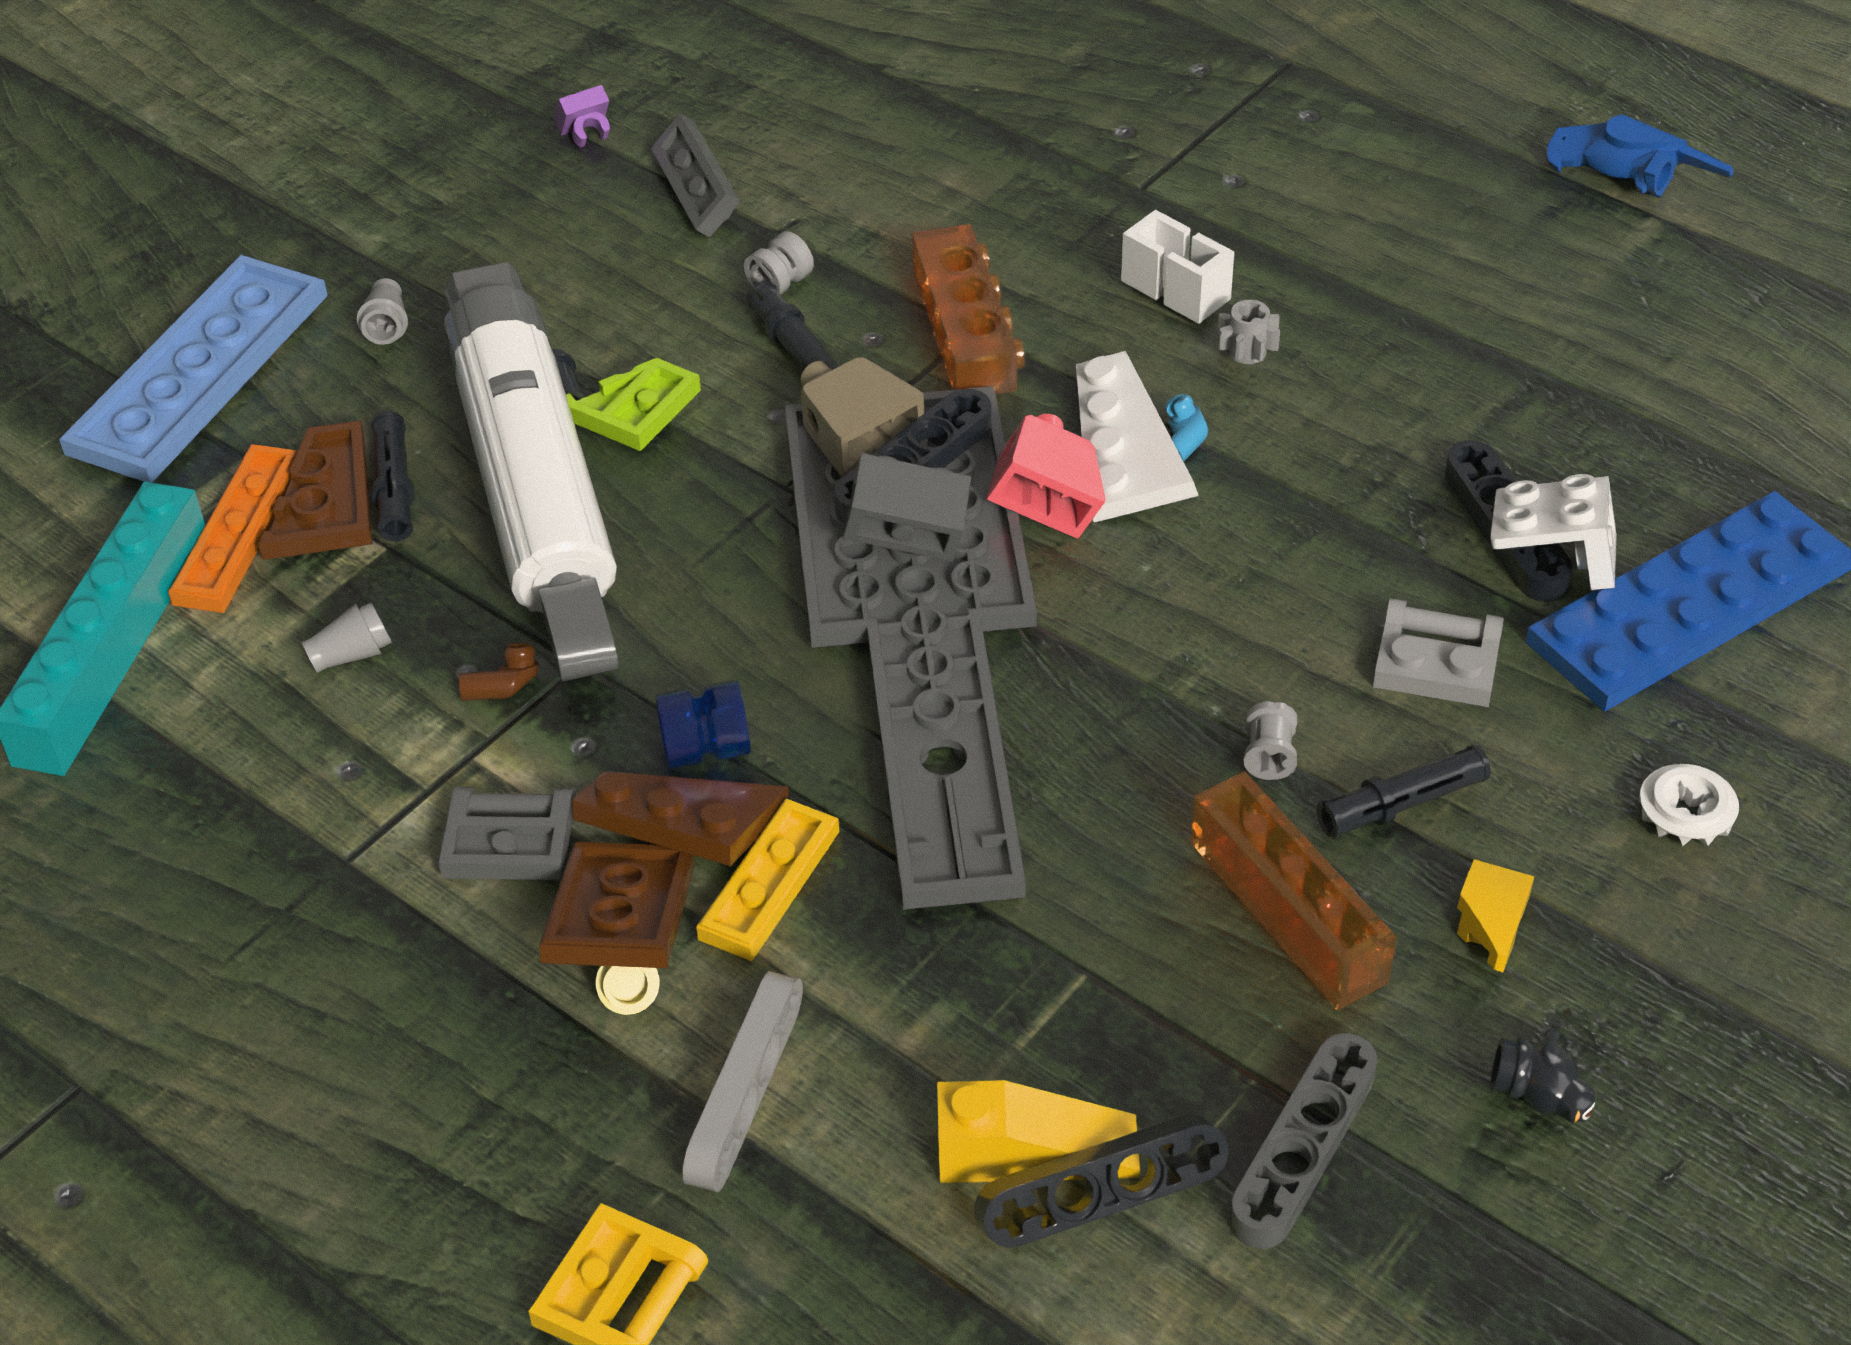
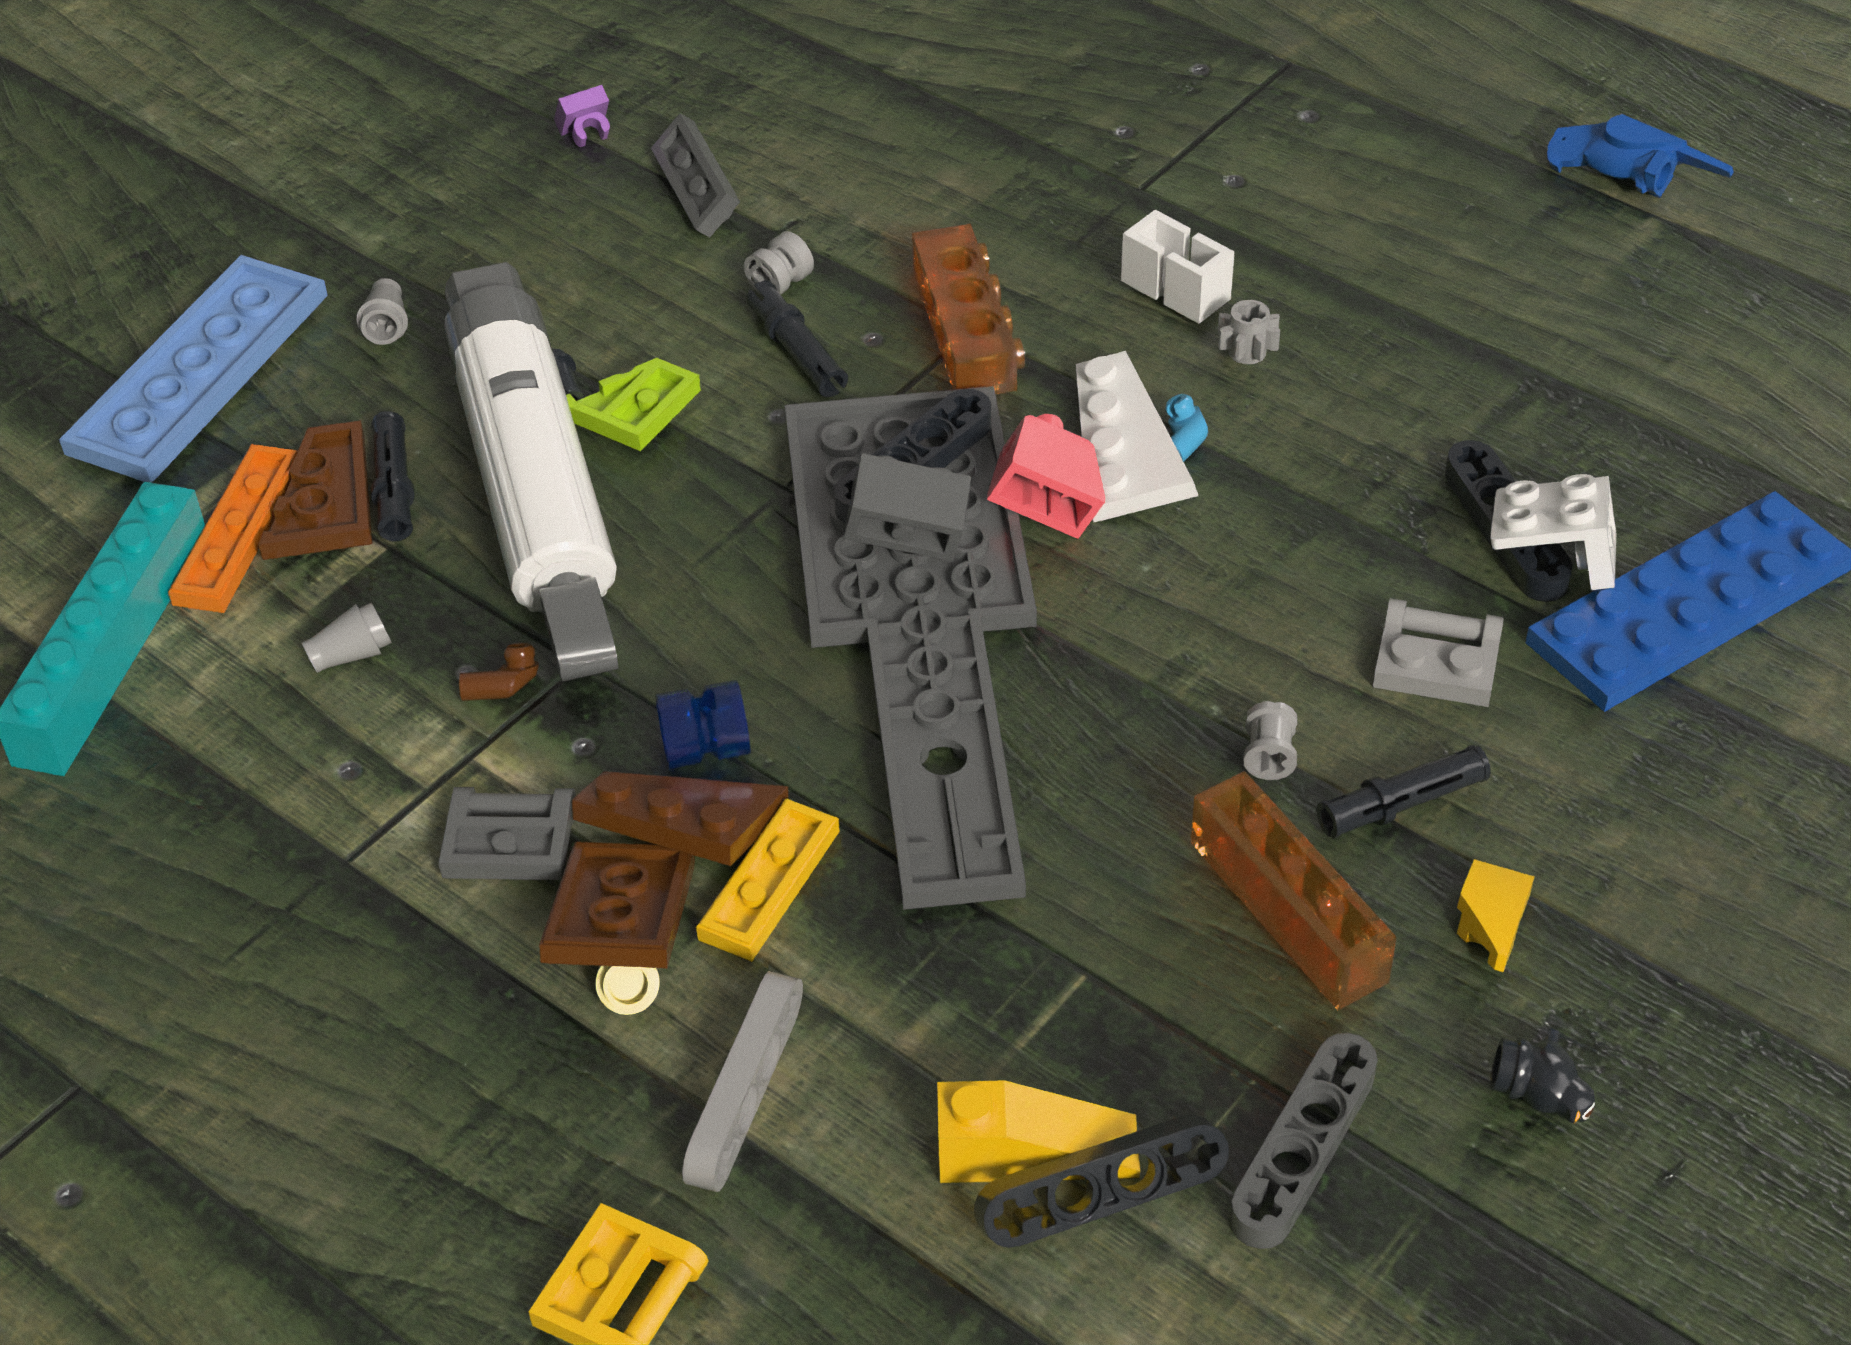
dark tan torso [800,357,924,477] -> none
white gear [1638,764,1739,846] -> none

